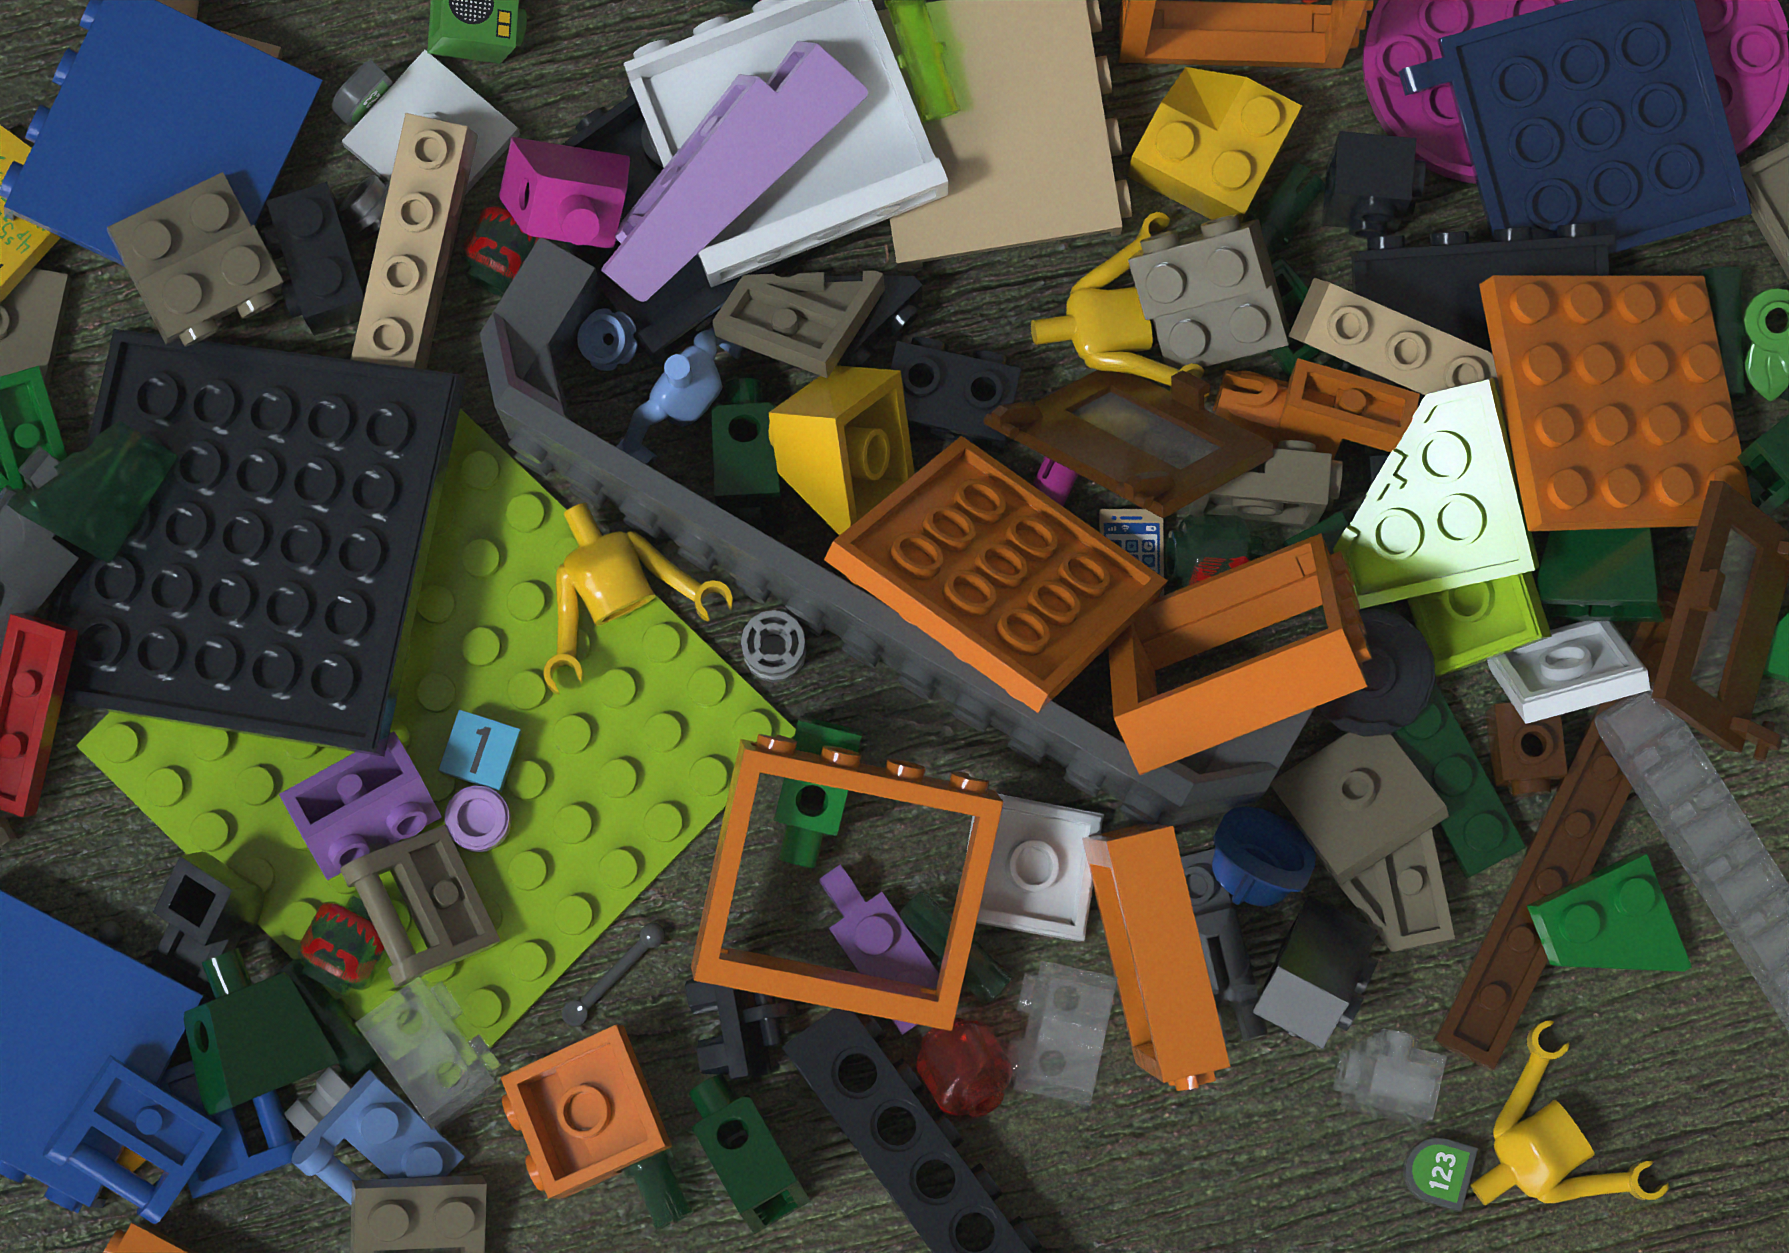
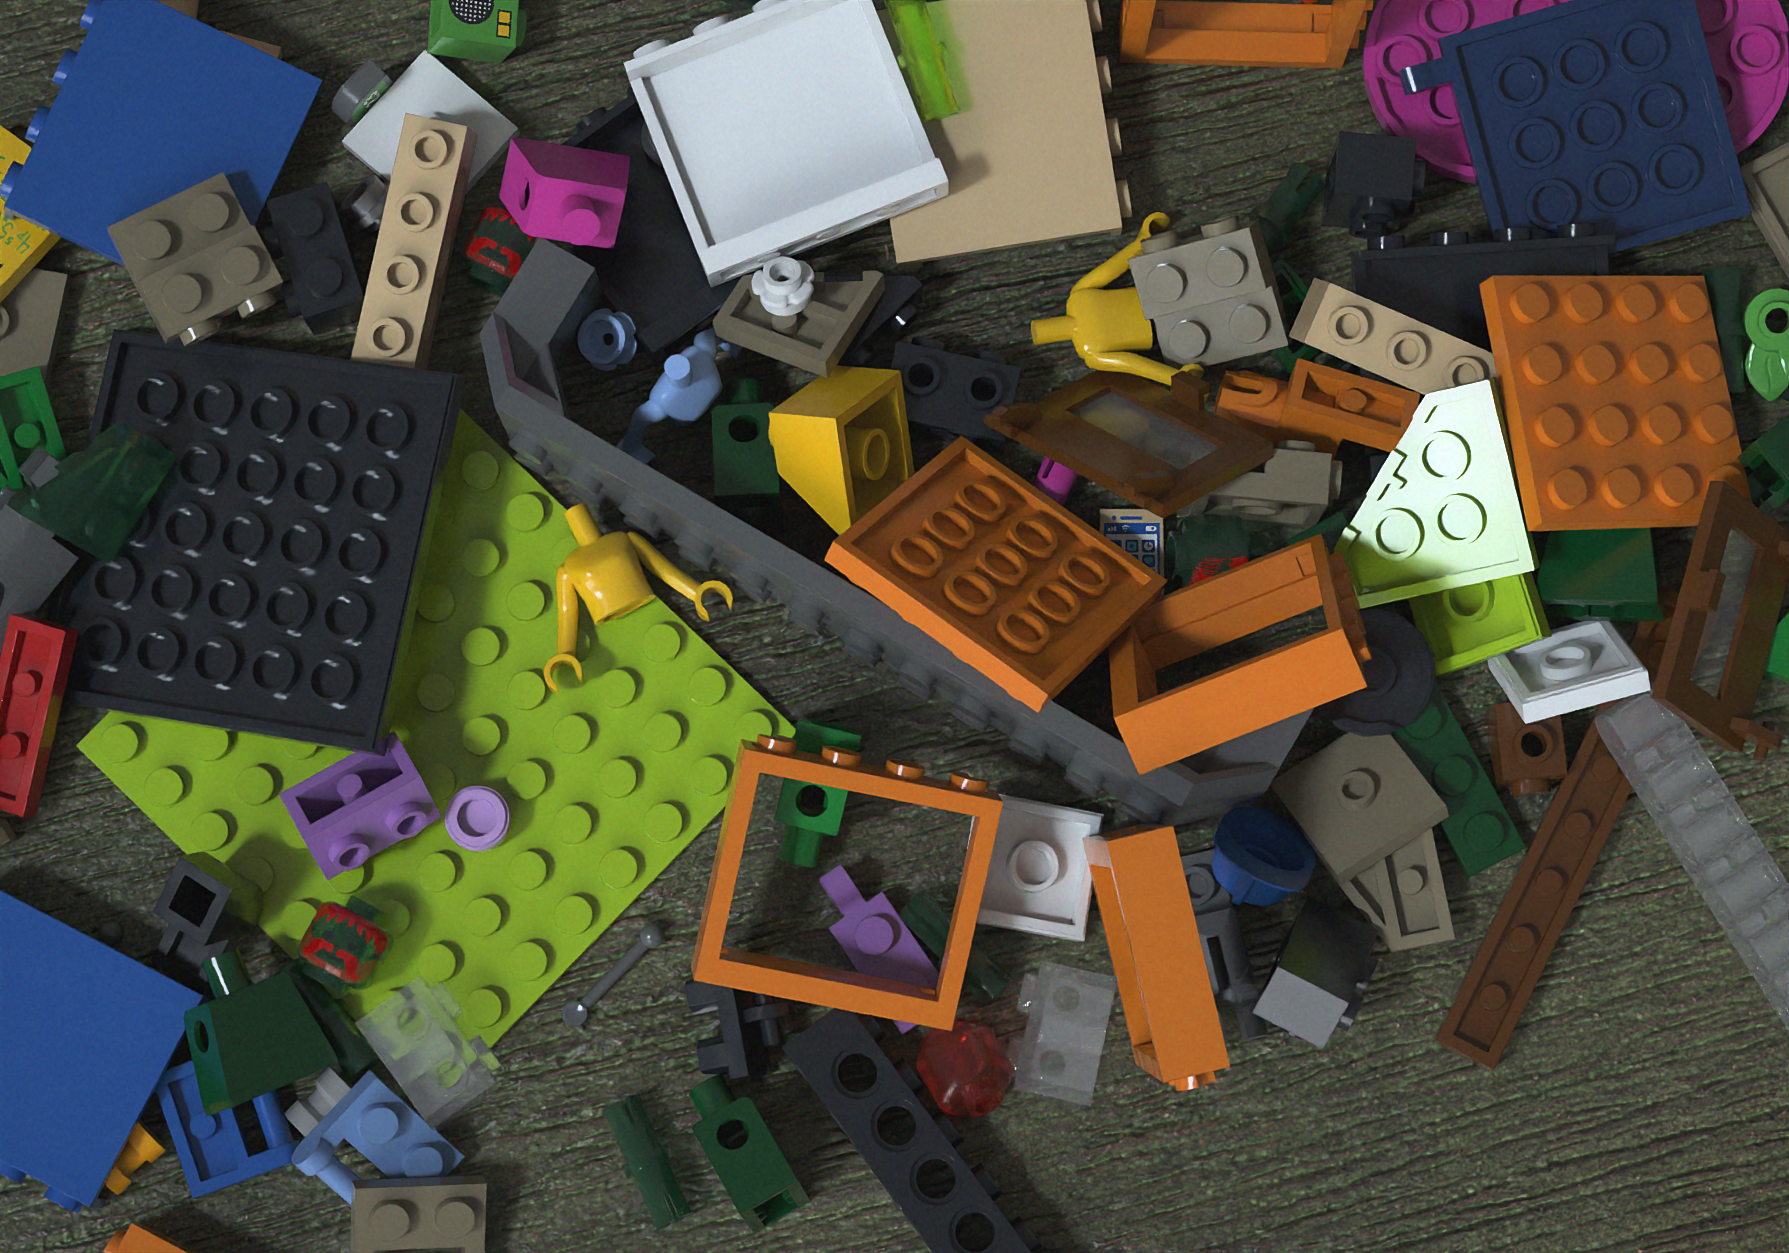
blue plate [43,1055,223,1224] -> none
dark tan plate [340,825,501,987] -> none
medium azure tile [438,710,522,793] -> none
orange plate [500,1025,672,1199] -> none
lavender wedge [601,41,868,302] -> none
light grey wheel [741,610,807,683] -> none
yellow slope [1127,67,1302,224] -> none
clear brick [1333,1029,1447,1125] -> none
tile [1403,1138,1478,1212] -> none
yellow piece [1470,1021,1669,1206] -> none
green wing [1527,853,1692,972] -> none
none -> white plate [751,256,815,316]

